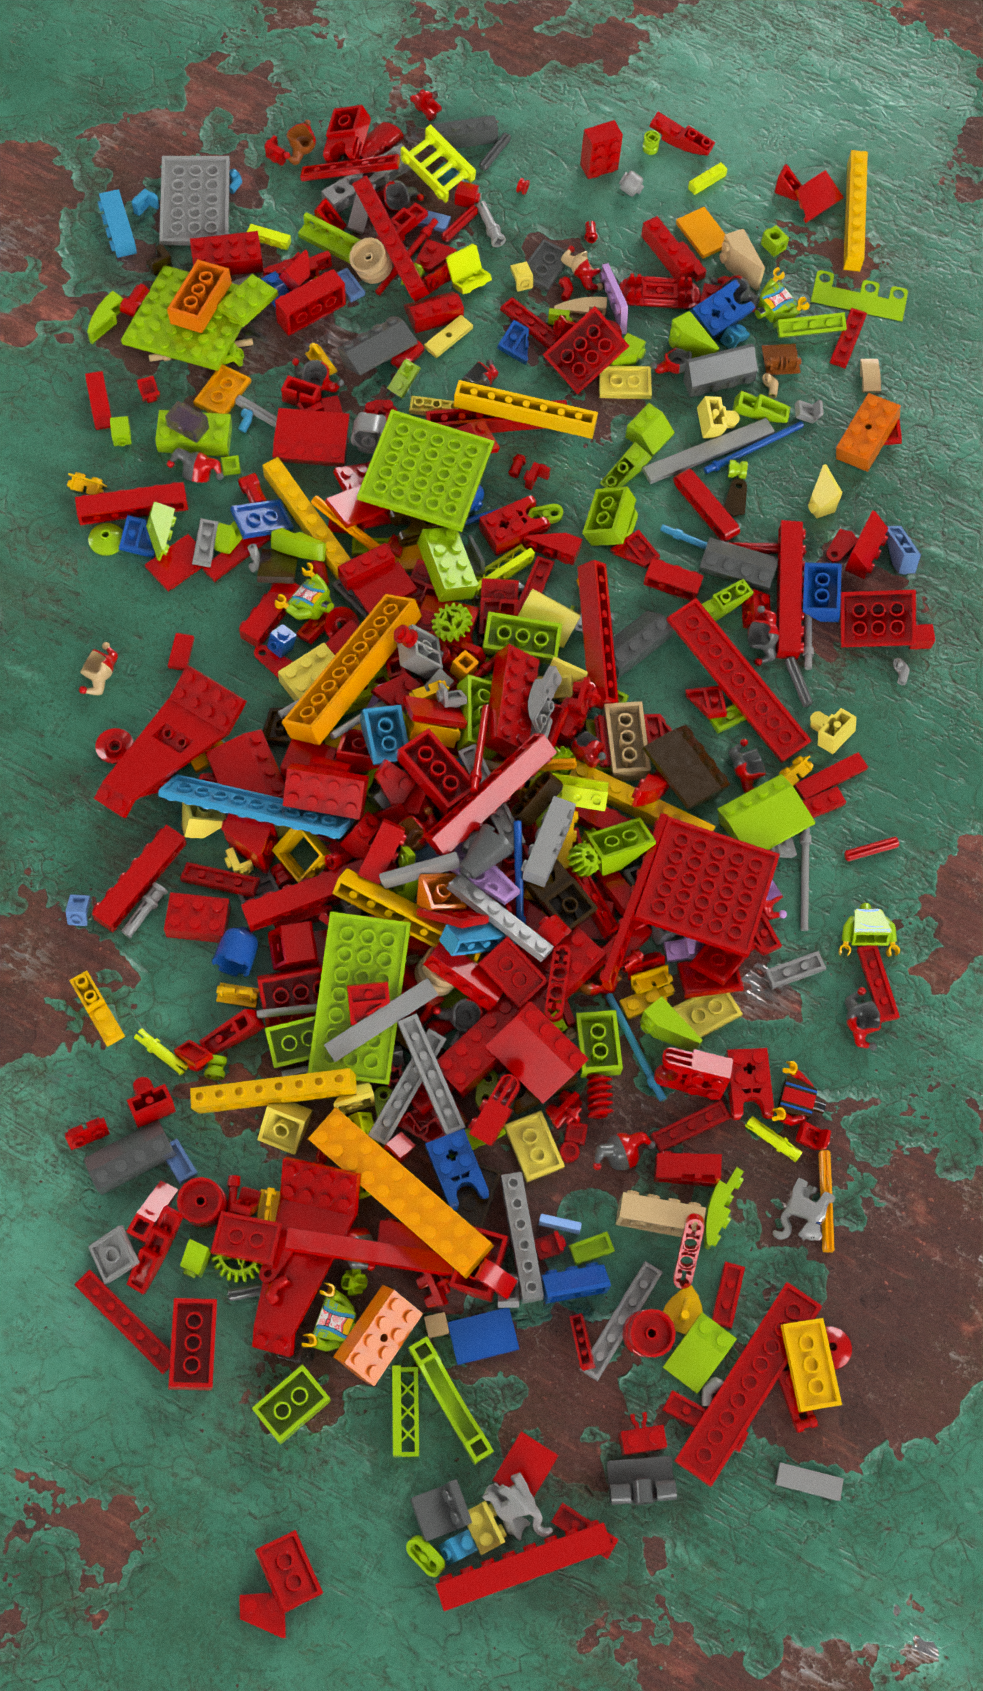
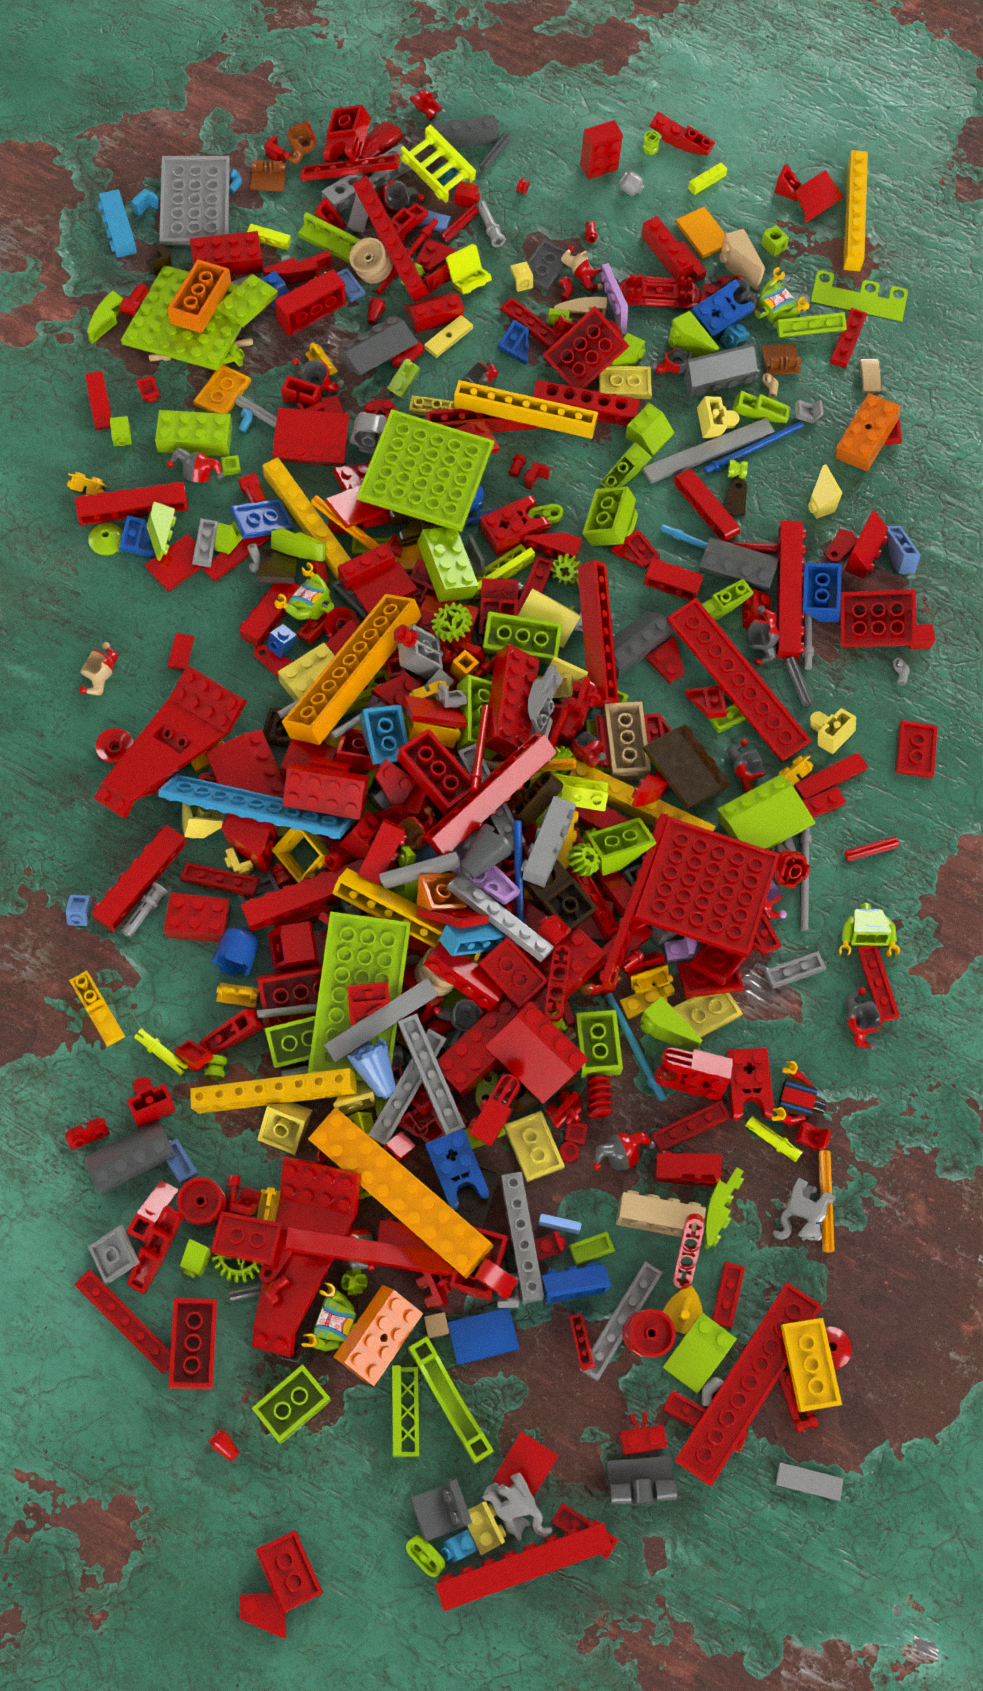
brick [165,401,209,443] -> none
red slope [279,249,310,291] -> none
none -> red cone [208,1429,240,1462]
none -> dark orange hinge [250,159,286,192]
none -> medium blue cone [347,1039,396,1099]
none -> red cone [367,297,385,325]
none -> red brick [533,380,640,426]
none -> lime gear [551,554,581,586]
none -> red wing [646,636,685,685]
none -> red cone [774,850,810,888]
none -> red tile [895,720,938,779]

